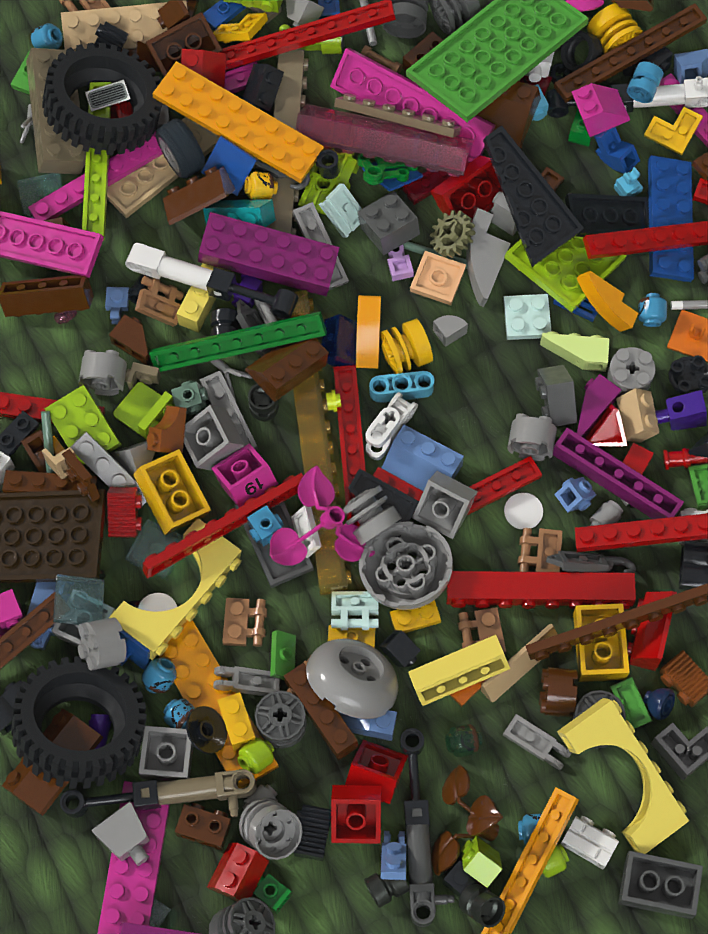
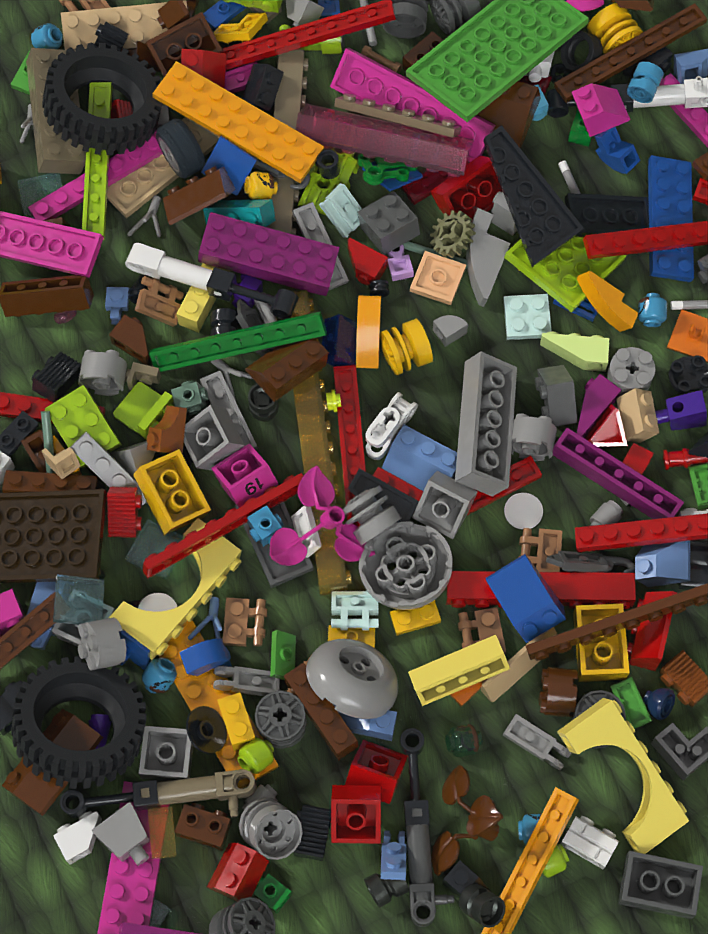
reddish brown plate [62,449,100,502] -> none
sticker [85,80,130,112] -> none
dark azure head [163,699,195,729] -> none
medium azure beam [369,371,434,403] -> none
black brick [379,630,421,667] -> none
lime brick [461,836,503,888] -> none
reddish brown tile [541,167,564,192] -> none
medium blue brick [554,477,596,512] -> none
medium azure piece [613,167,643,197] -> none
yellow plate [644,107,703,155] -> none
none -> black brick [31,351,81,403]
none -> white slope [53,811,102,865]
none -> light grey plant [127,196,161,237]
none -> clear yellow tile [147,807,177,859]
none -> blue brick [179,638,232,676]
none -> medium blue plant [188,597,222,640]
none -> red slope [348,238,388,285]
none -> black bush [369,280,390,298]
none -> light grey brick [455,352,517,496]
none -> blue slope [486,554,566,643]
none -> light grey bar [558,161,581,194]
none -> medium blue slope [635,541,690,587]

